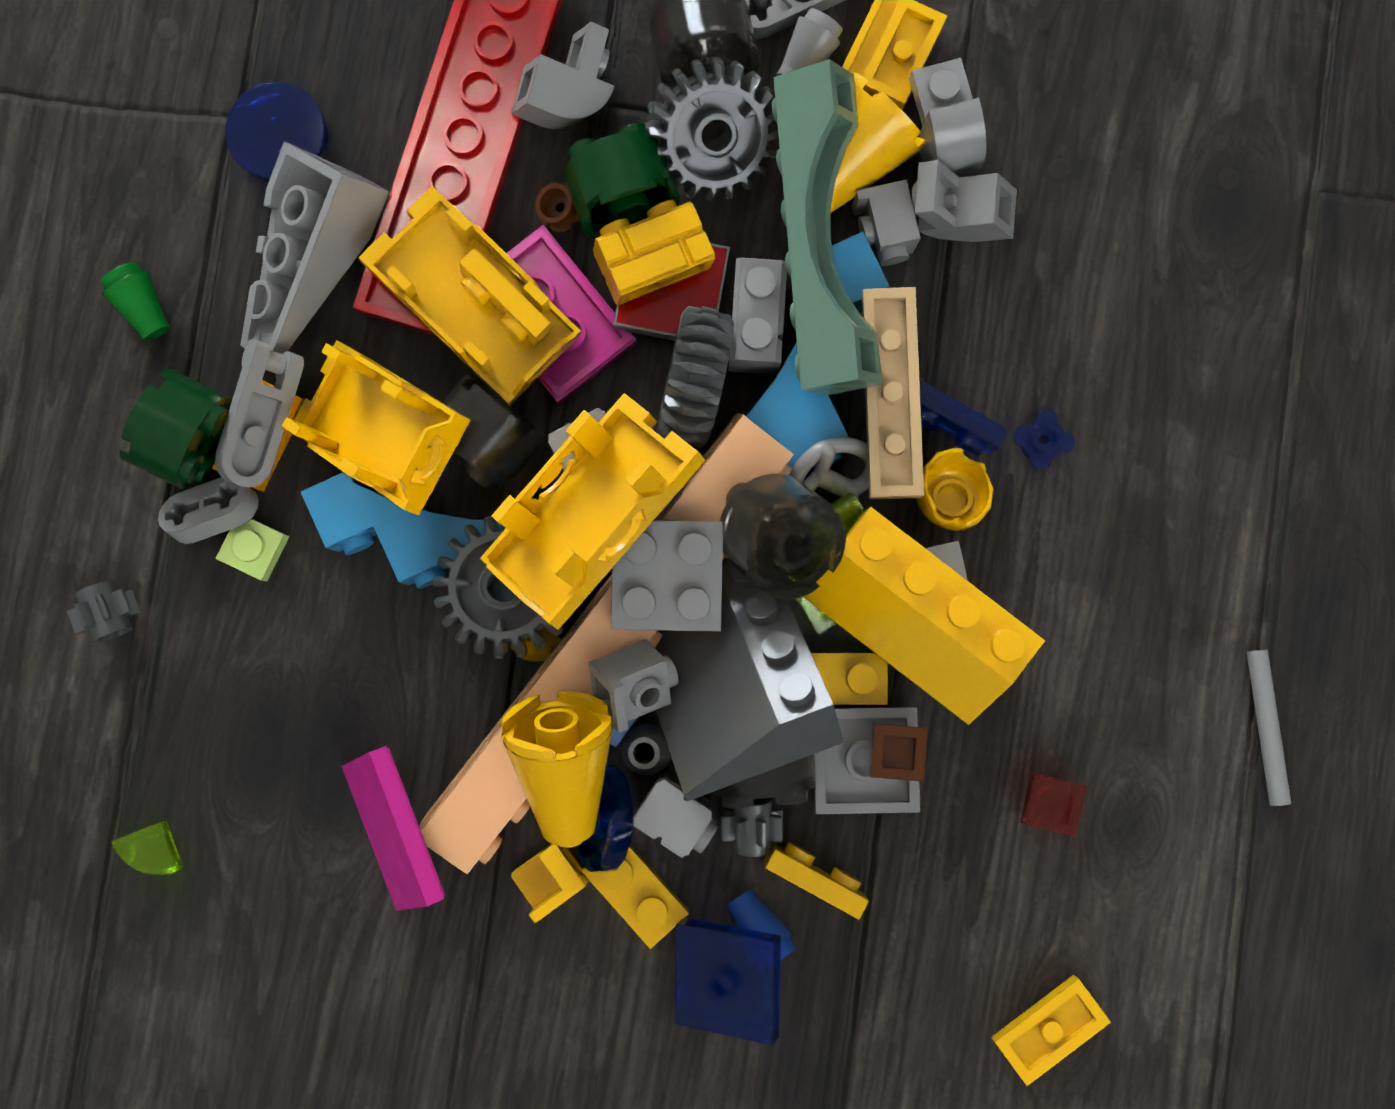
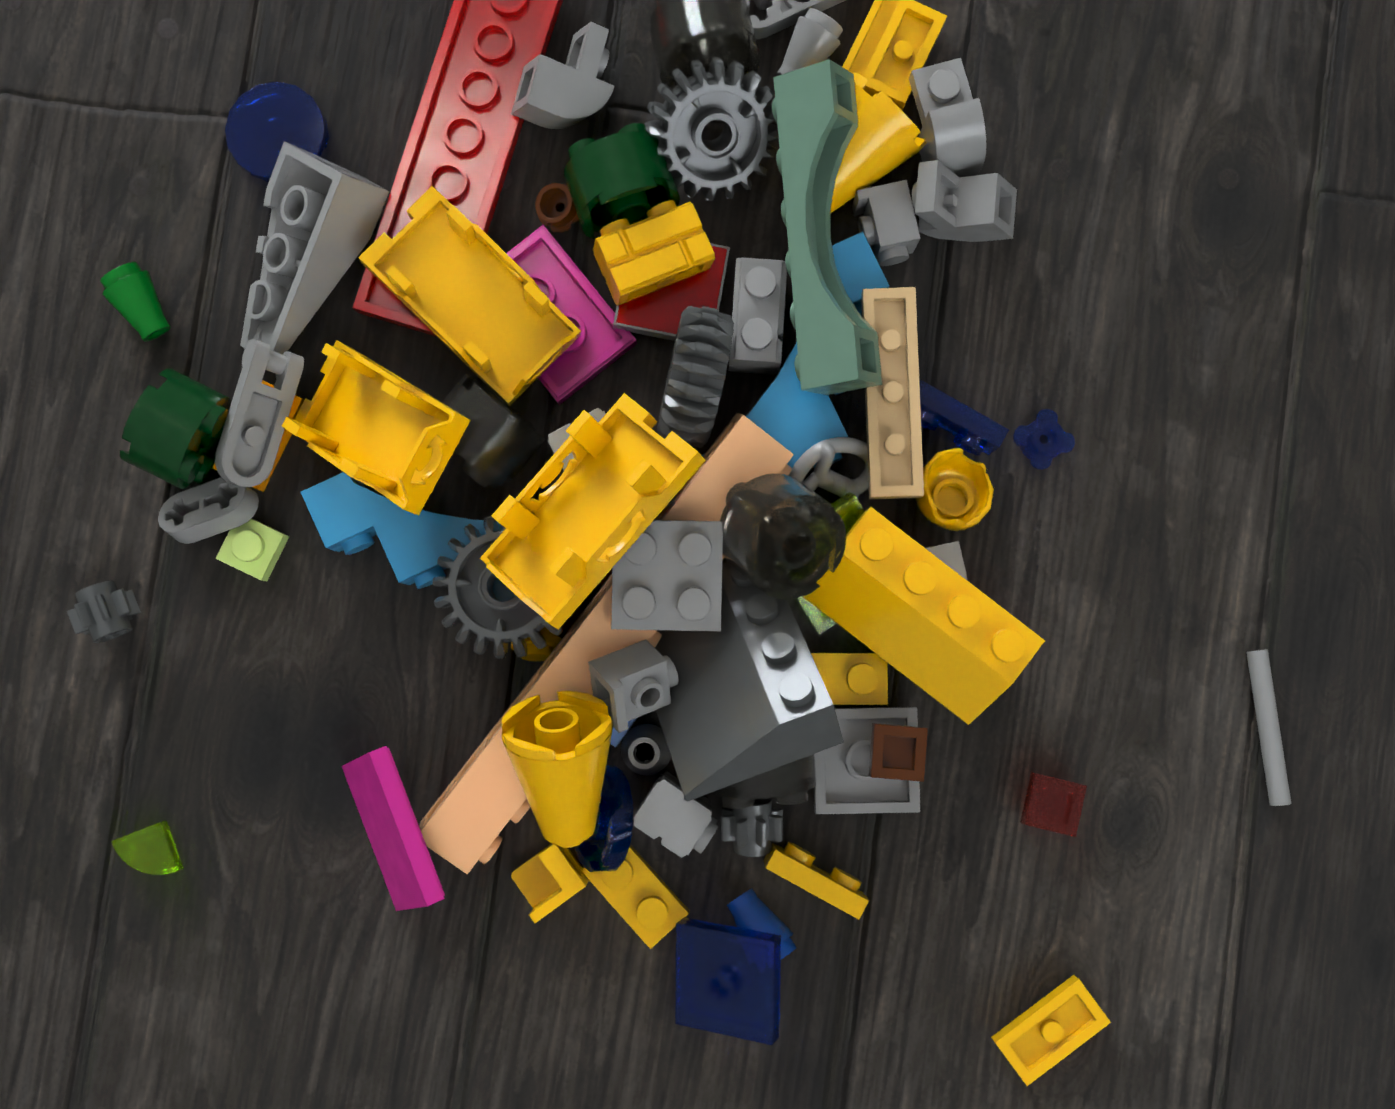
yellow plate [459,248,551,347] -> none

